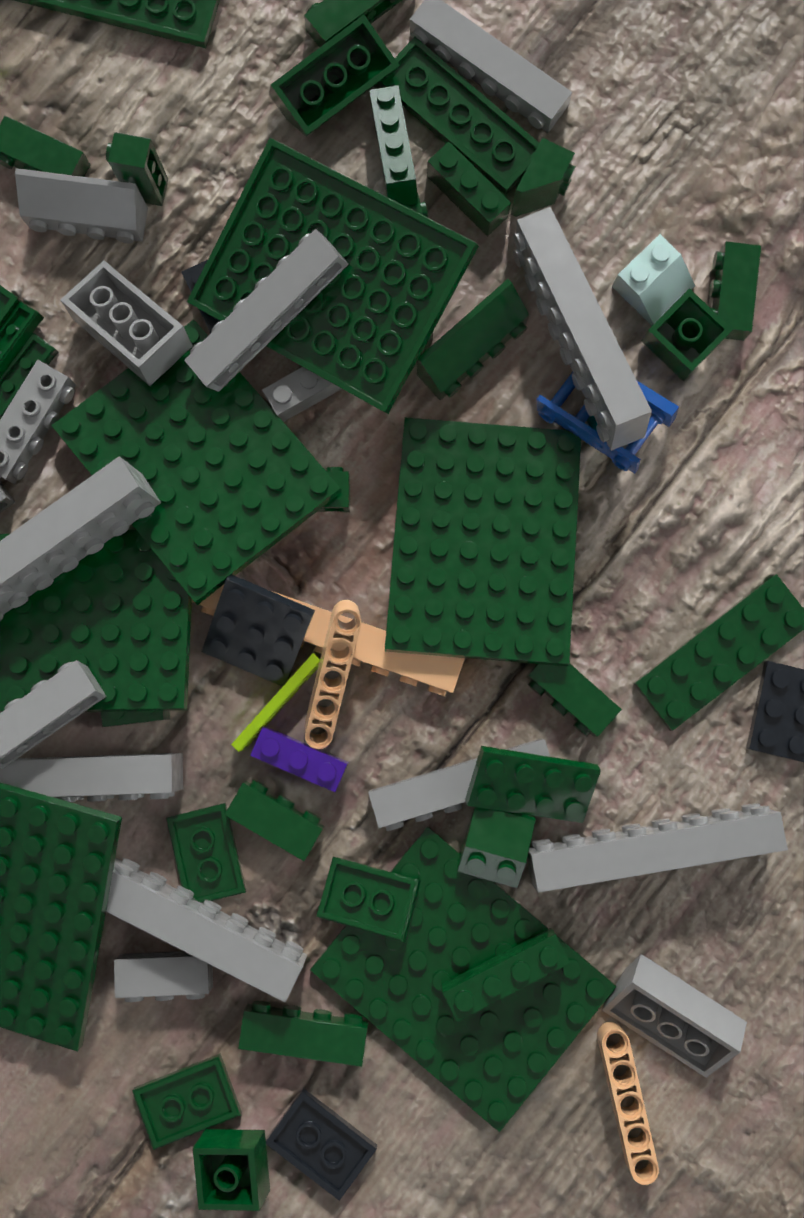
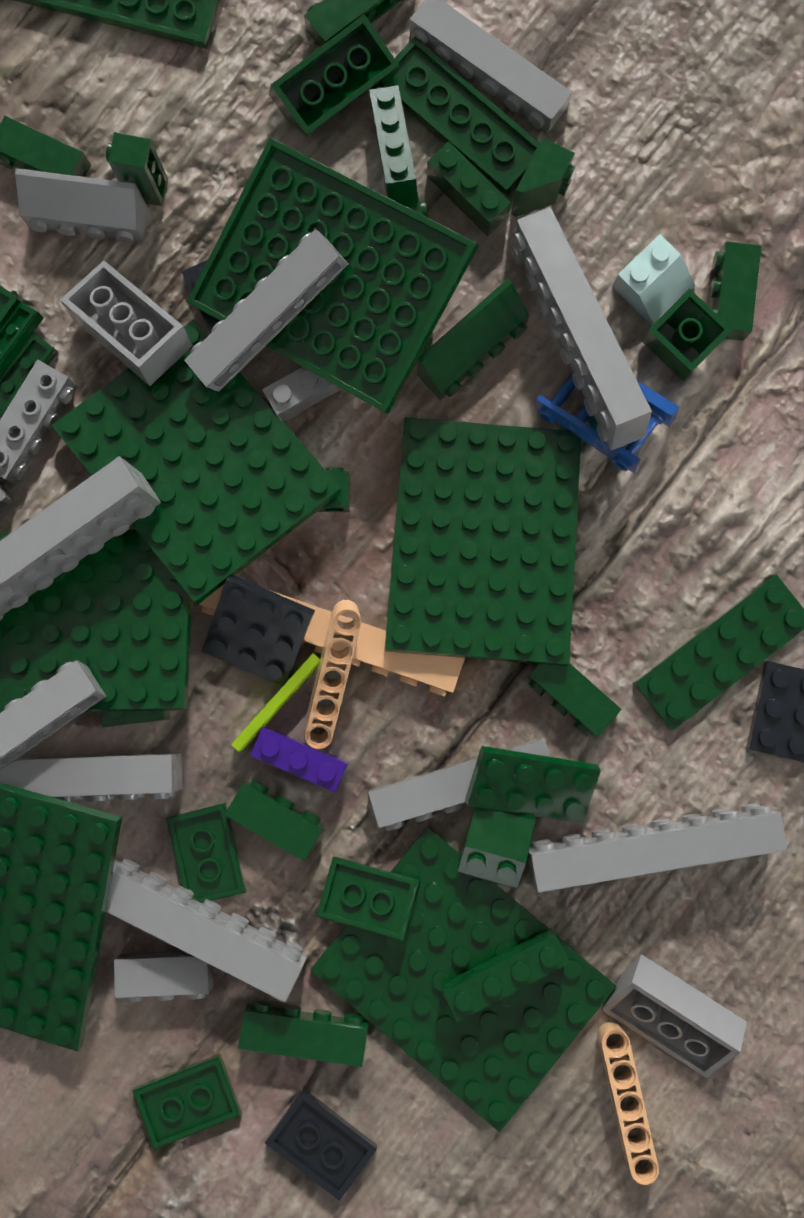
dark green brick [192,1129,270,1211] -> none

